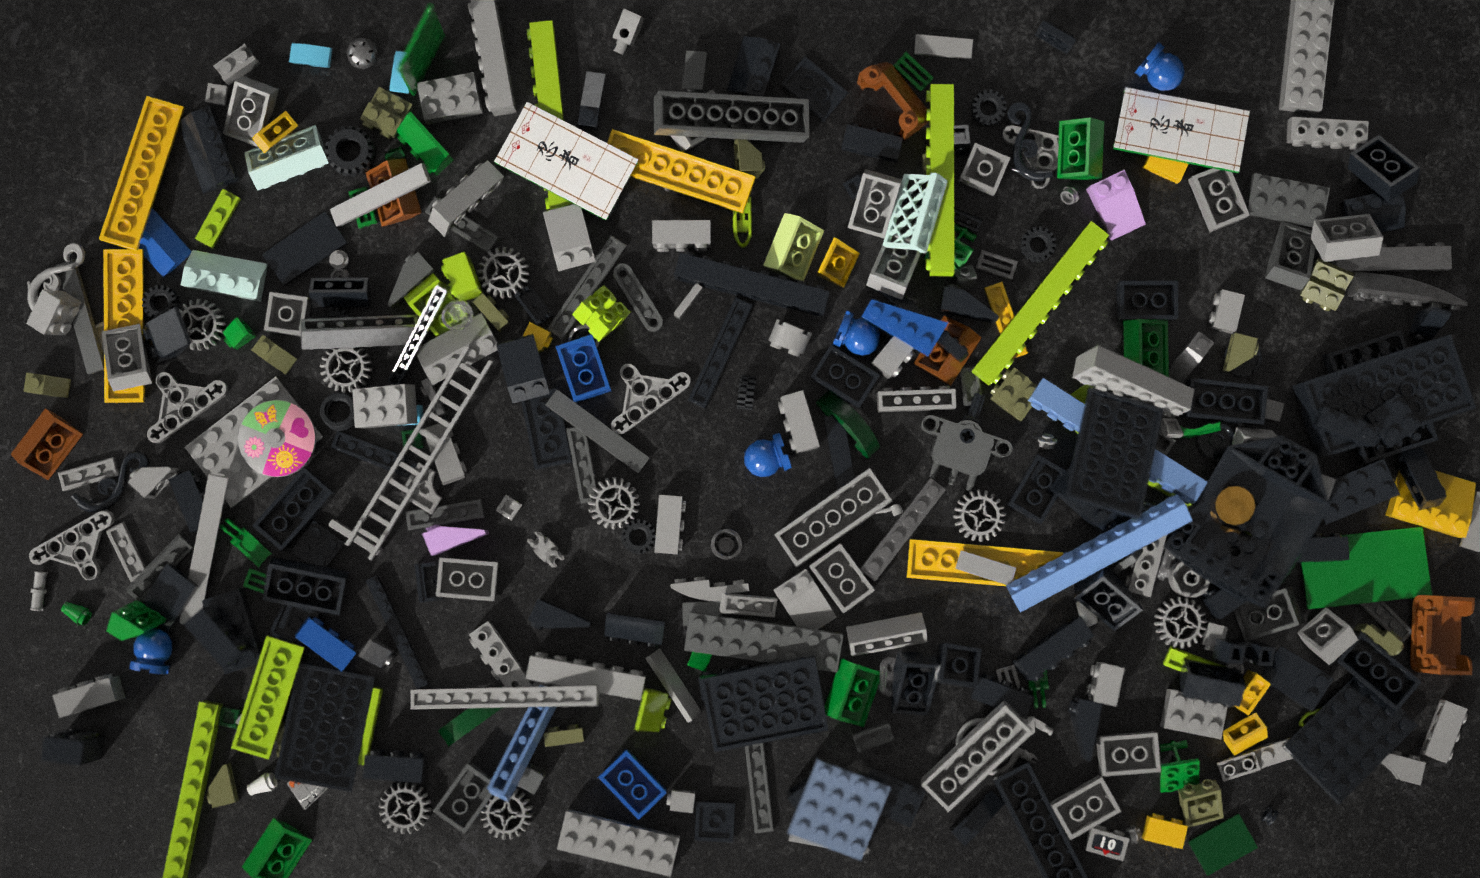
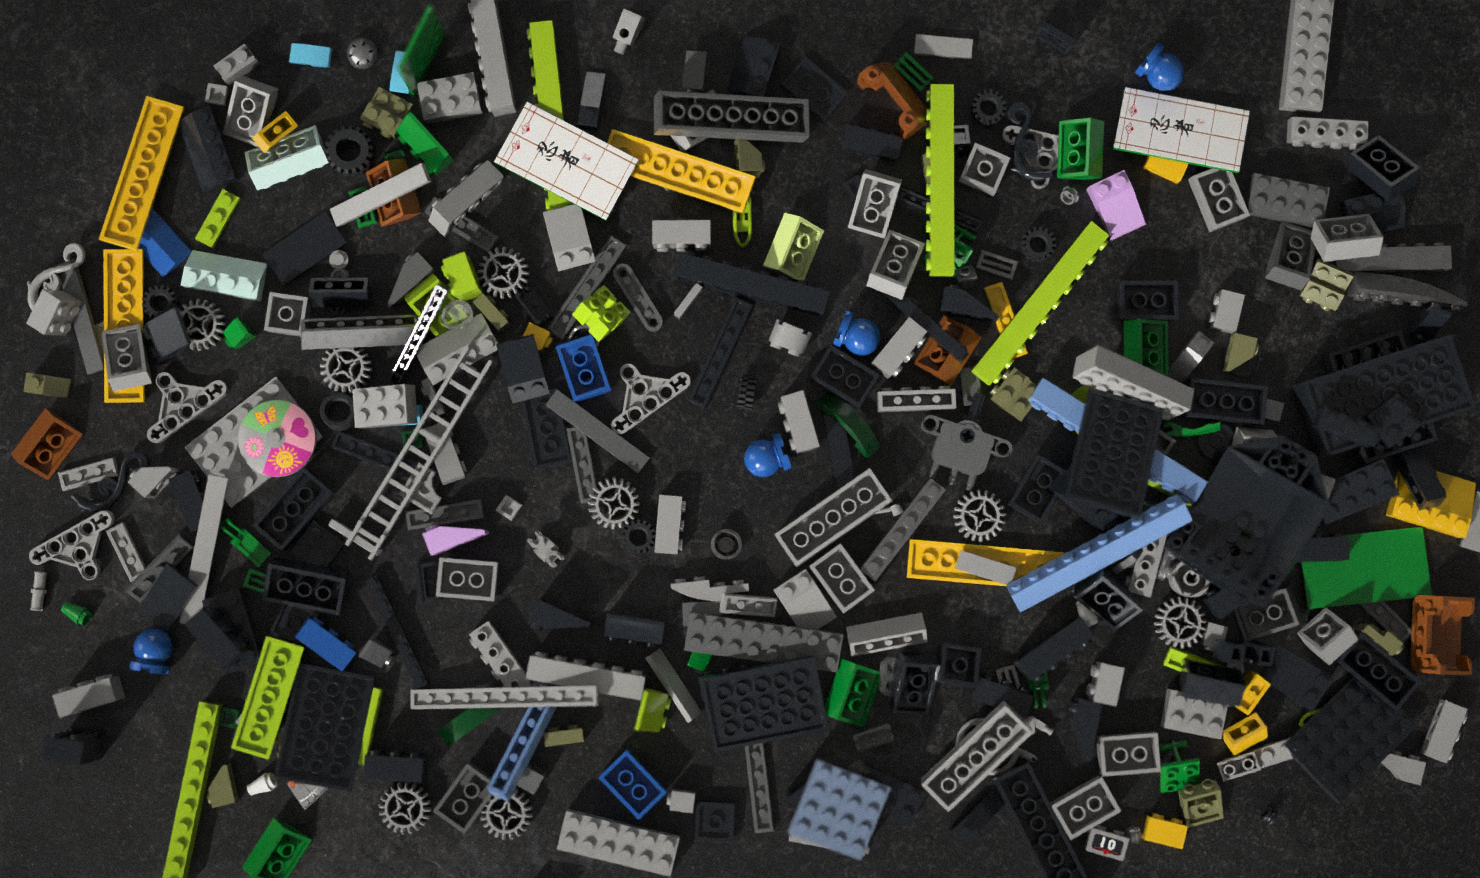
green slope [106,600,166,641] -> none
olive slope [251,335,298,374] -> none
yellow slope [817,238,860,287] -> none
blue wing [861,300,948,357] -> none
light aqua fence [883,173,948,253] -> none
light grey plate [1038,434,1057,449] -> none
light grey tile [1160,418,1184,438] -> none
dark green tile [1188,813,1258,876] -> none
pearl gold tile [1215,486,1255,525] -> none

